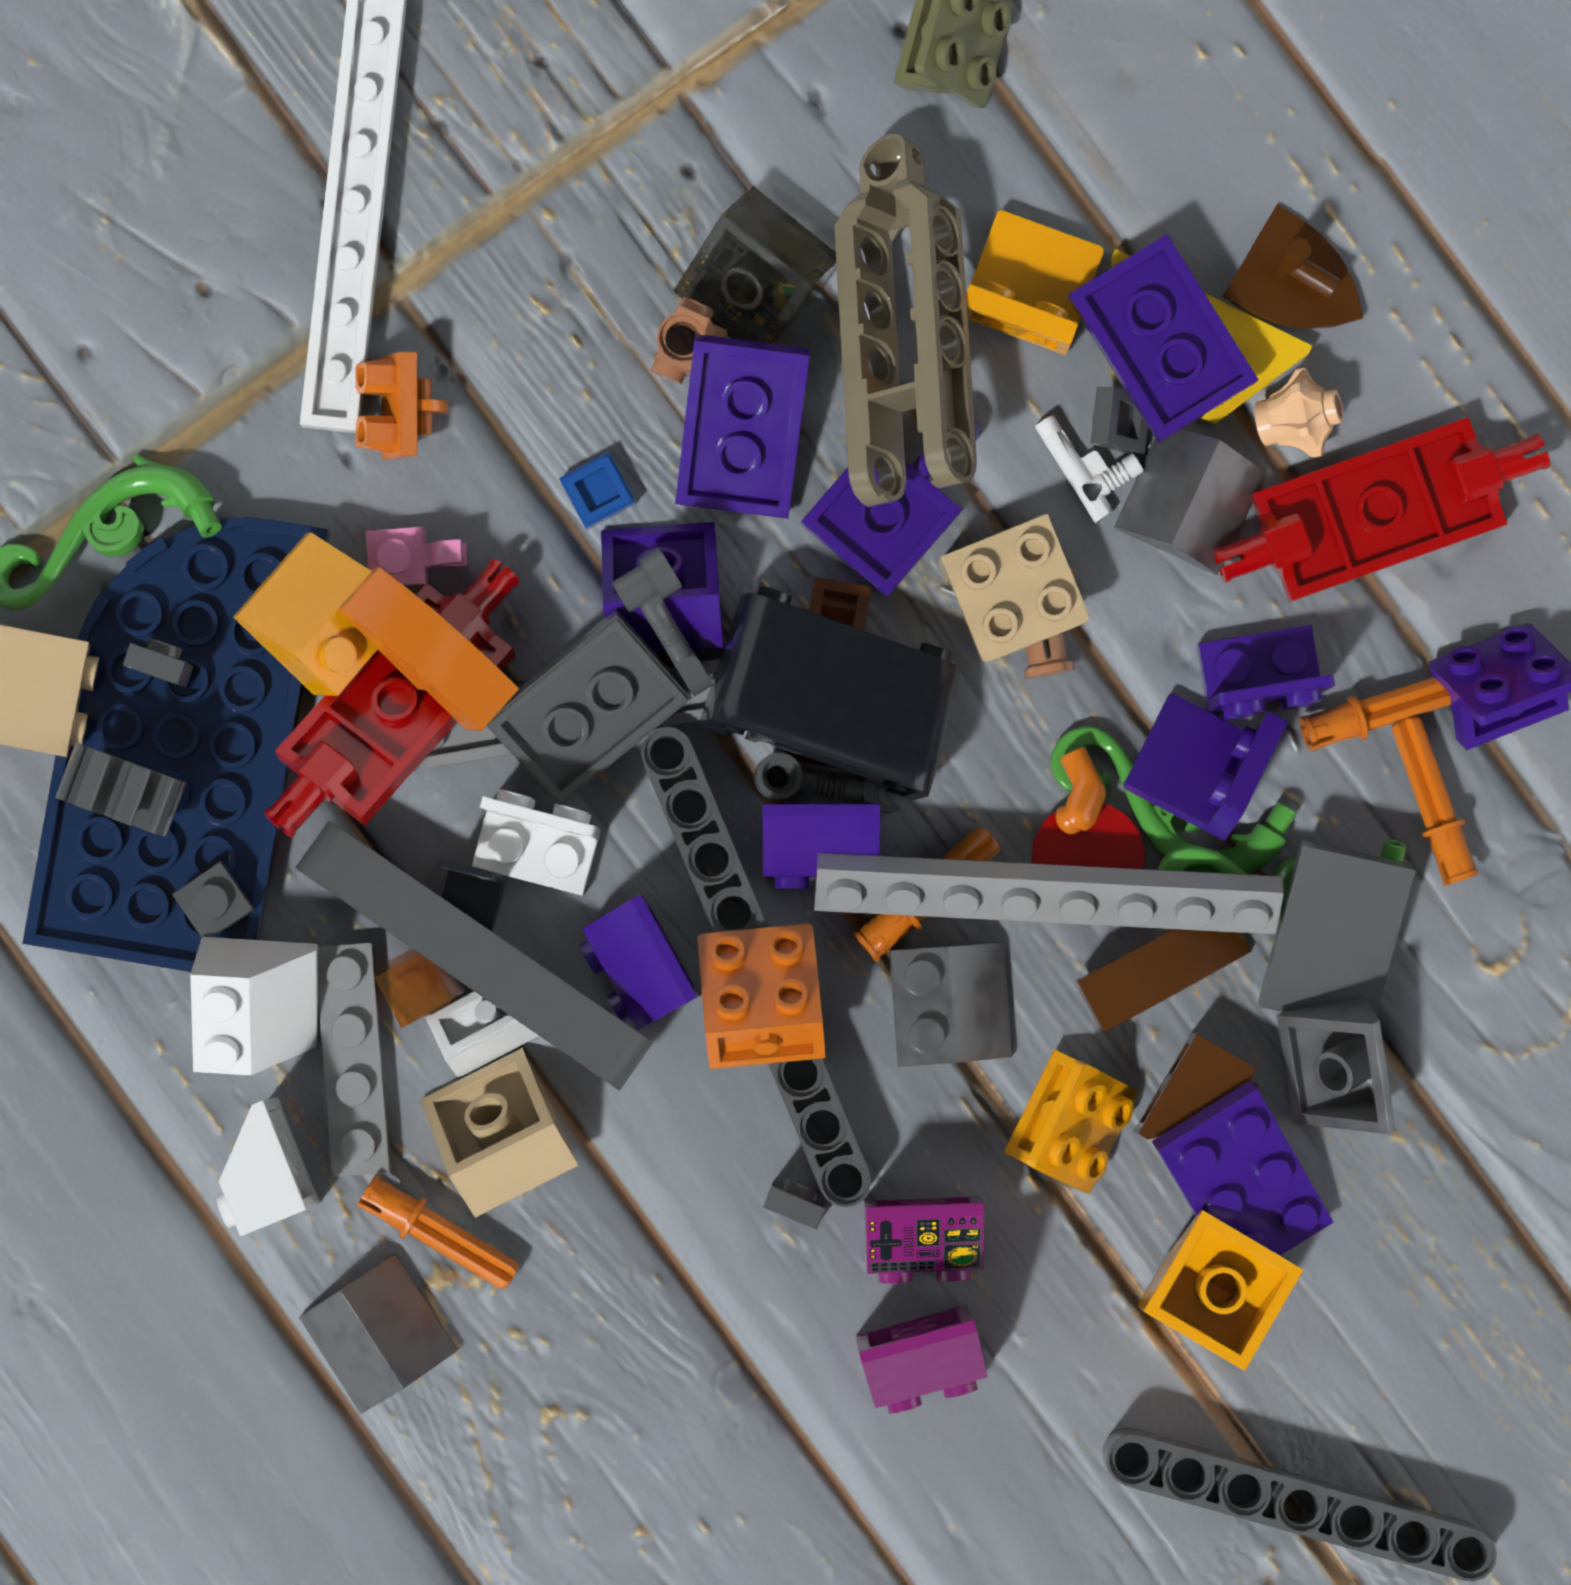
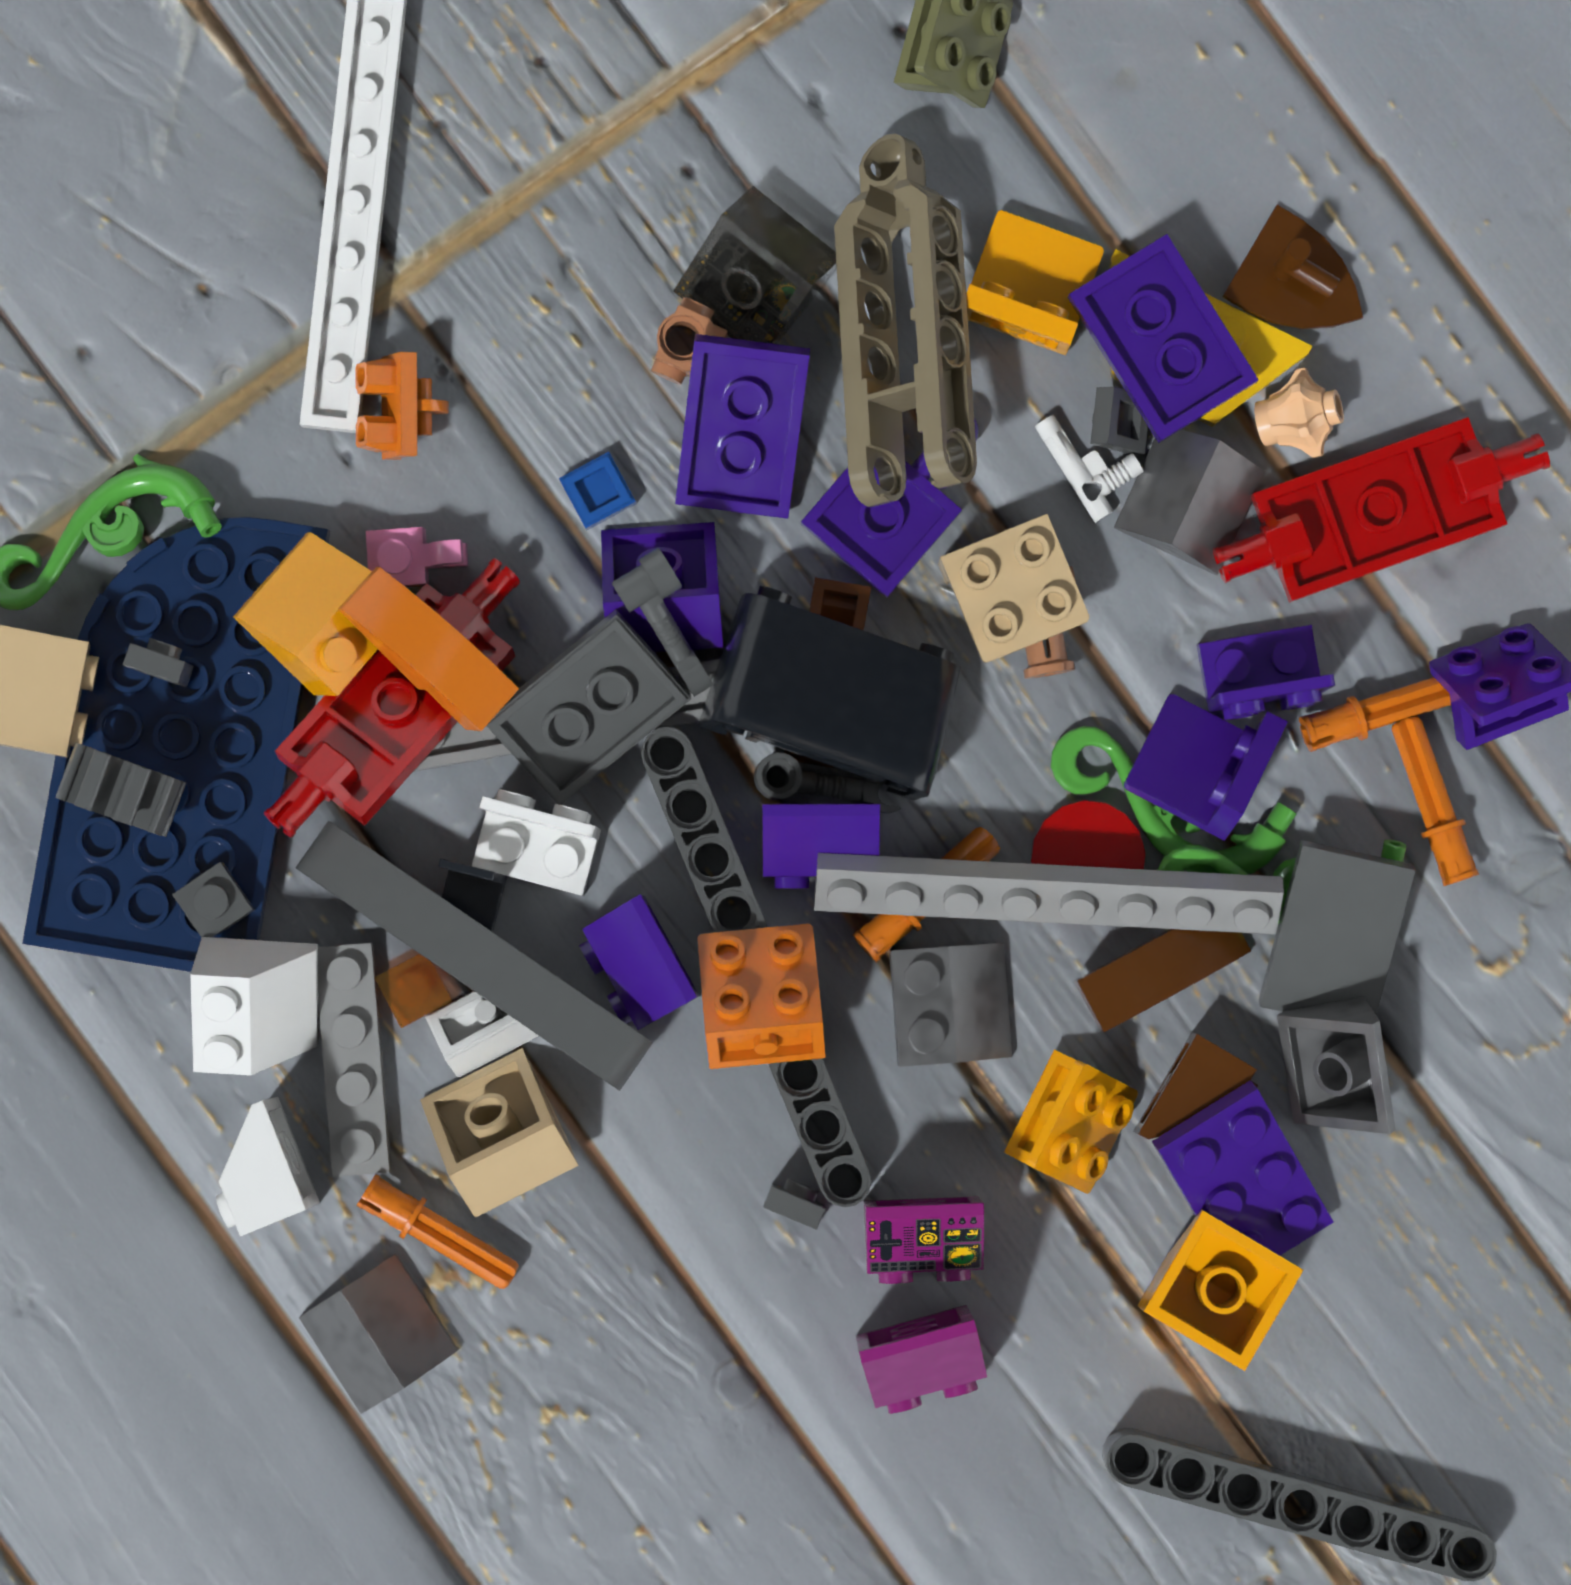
orange arm [1055,747,1106,834] -> none

